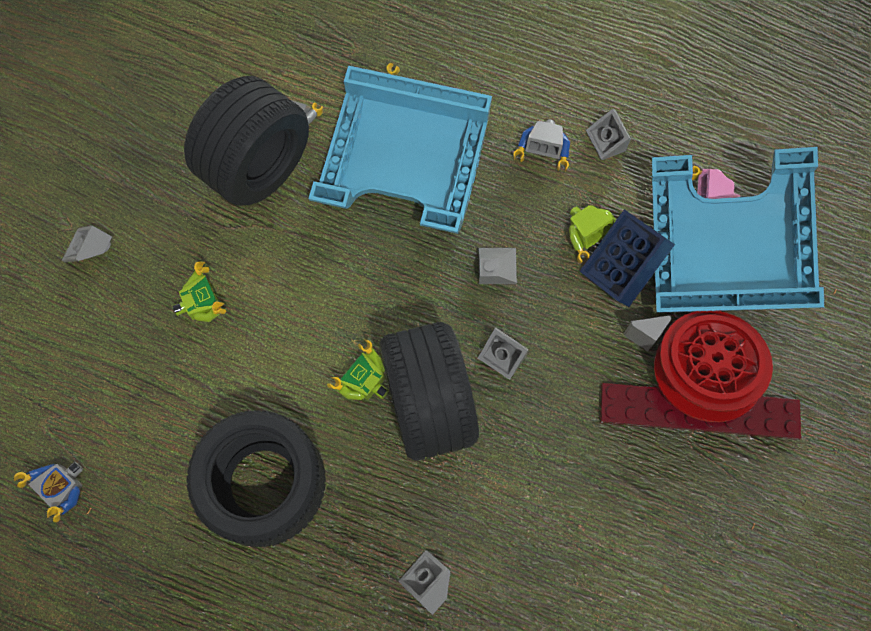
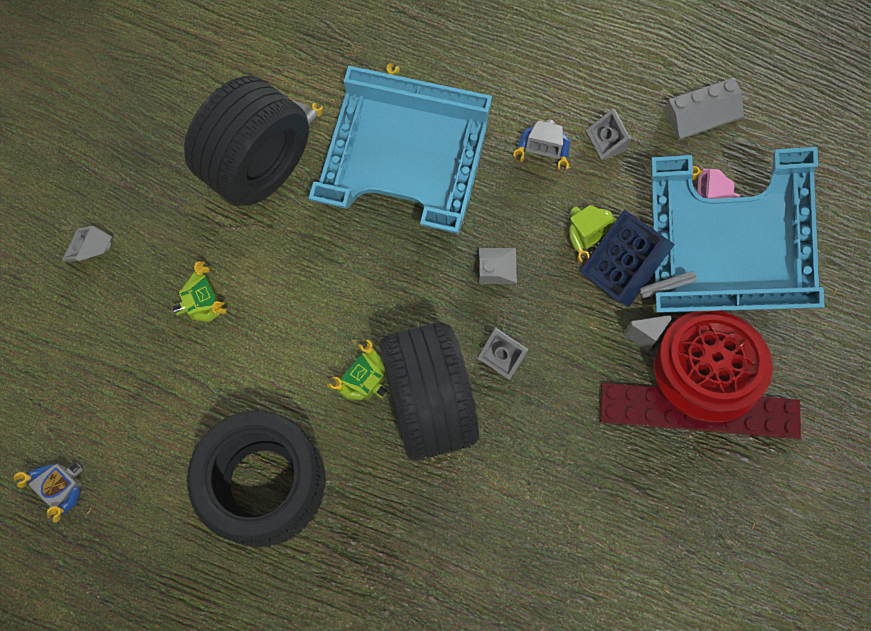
light grey slope [398,550,450,615] -> none
none -> light grey axle [639,271,697,298]
none -> light grey slope [664,78,744,140]

